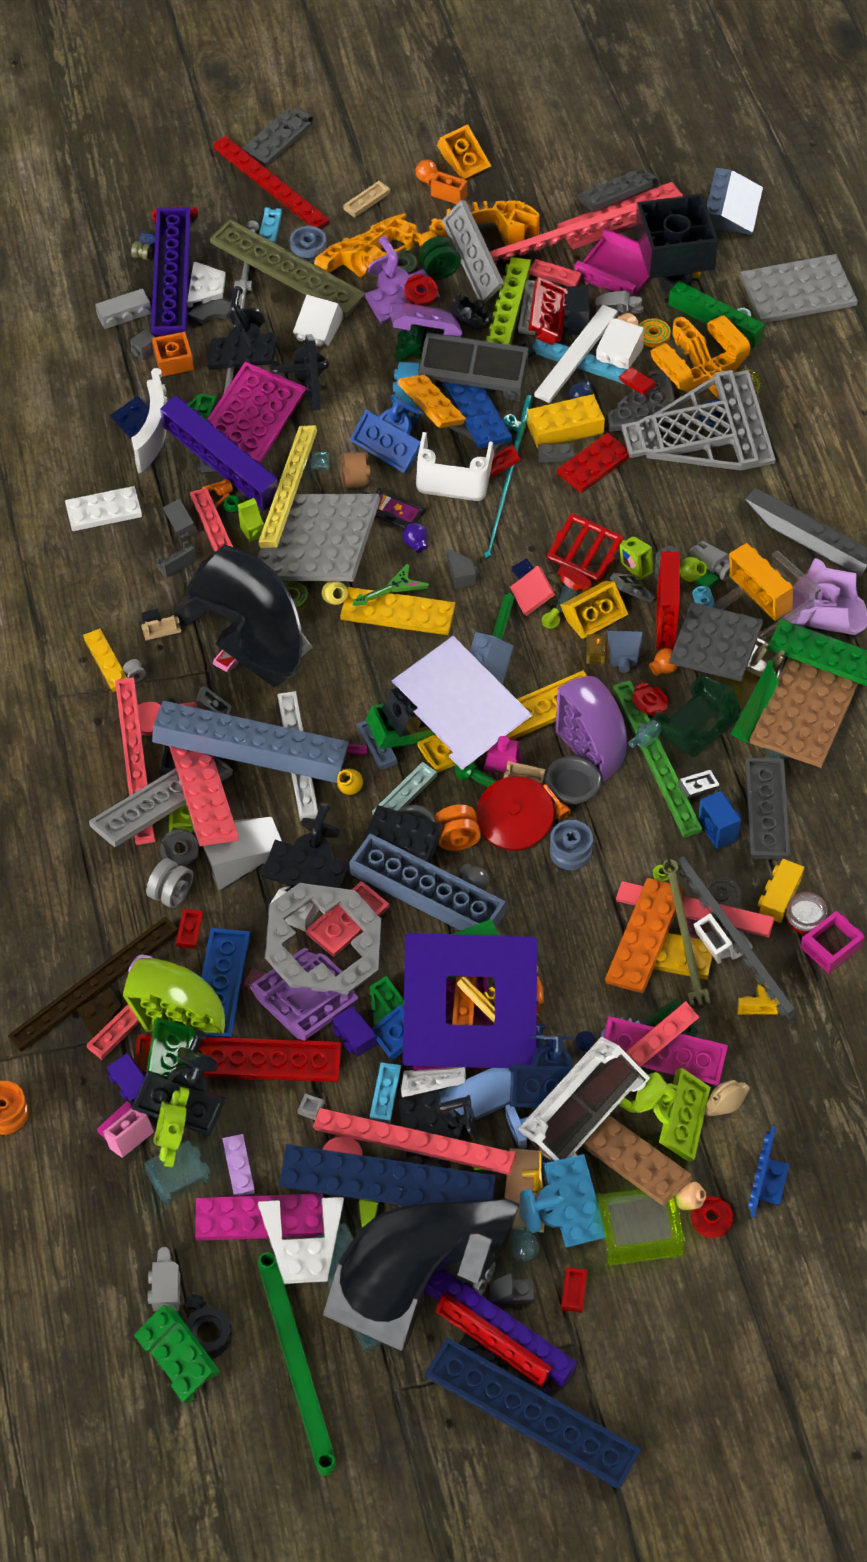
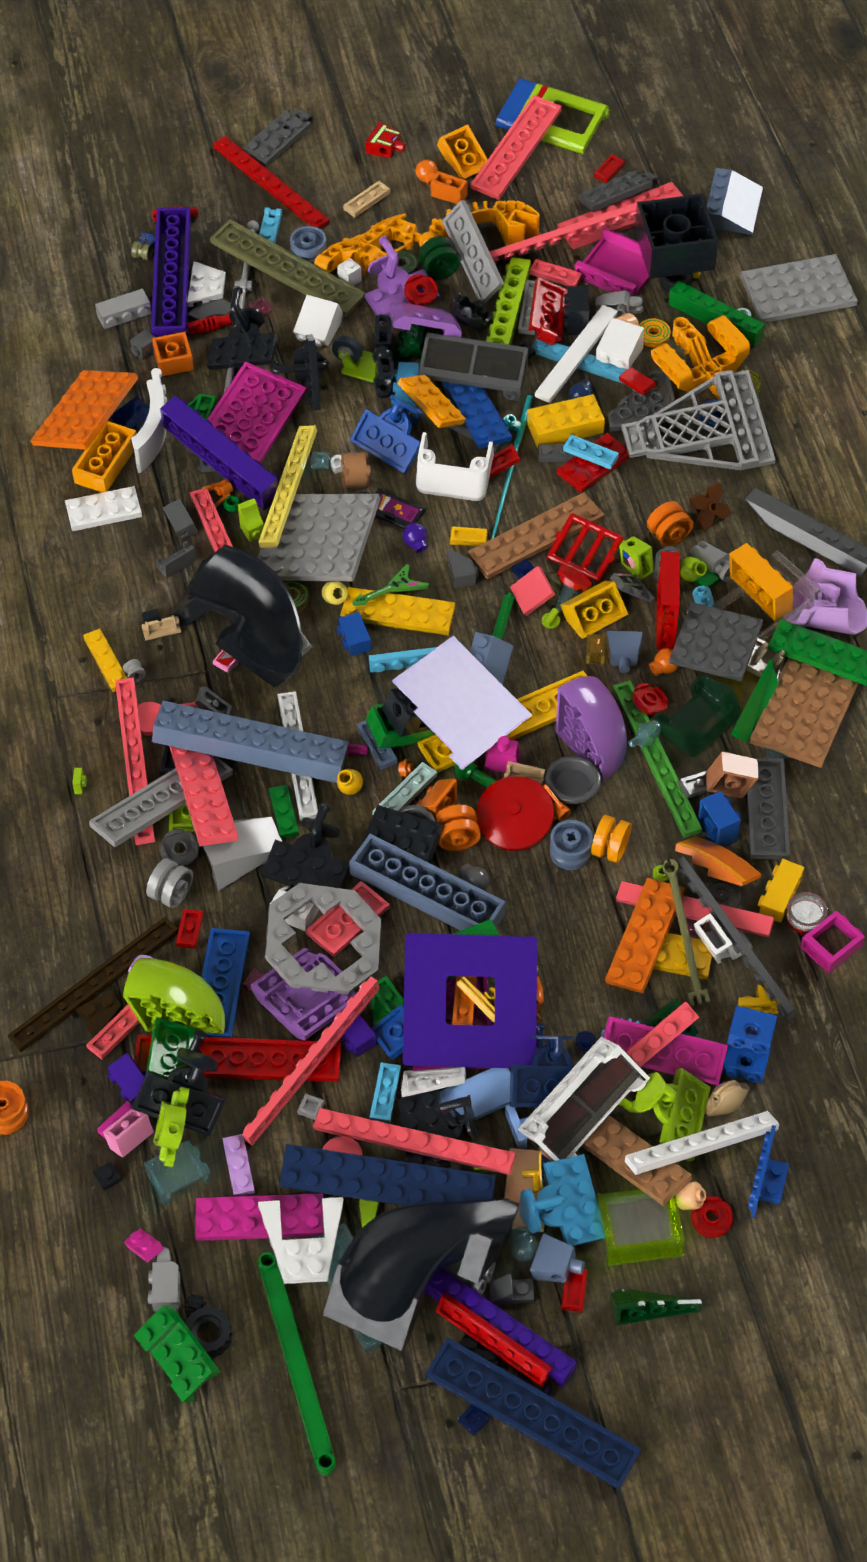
none -> orange plate [30,370,138,450]
none -> light orange brick [72,421,137,493]
none -> lime plate [72,768,87,794]
none -> black plate [93,1161,122,1191]
none -> dark pink plate [124,1228,164,1263]
none -> red hinge [187,314,233,335]
none -> coral plate [243,977,380,1146]
none -> clear pink plate [249,297,272,316]
none -> green plate [268,785,299,839]
none -> white tile [330,455,342,474]
none -> plate [332,335,375,383]
none -> blue brick [336,612,371,657]
none -> white brick [338,258,362,286]
none -> red torso [365,122,406,158]
none -> medium azure plate [369,647,437,672]
none -> black piece [372,314,394,398]
none -> orange plate [399,759,414,778]
none -> orange slope [416,778,457,817]
none -> yellow tile [450,527,487,546]
none -> clear blue plate [458,1404,489,1437]
none -> medium nougat plate [467,492,605,580]
none -> coral plate [470,95,562,200]
none -> lime piece [496,78,610,154]
none -> sand blue torso [530,1234,585,1283]
none -> medium azure plate [563,435,619,469]
none -> light orange wheel [591,814,632,863]
none -> red tile [594,154,625,183]
none -> dark green wedge [610,1289,702,1326]
none -> white plate [625,1111,779,1175]
none -> orange wheel [647,501,694,547]
none -> orange slope [675,836,761,886]
none -> reddish brown plant [689,482,731,530]
none -> nougat brick [706,752,758,799]
none -> blue plate [722,1006,777,1083]

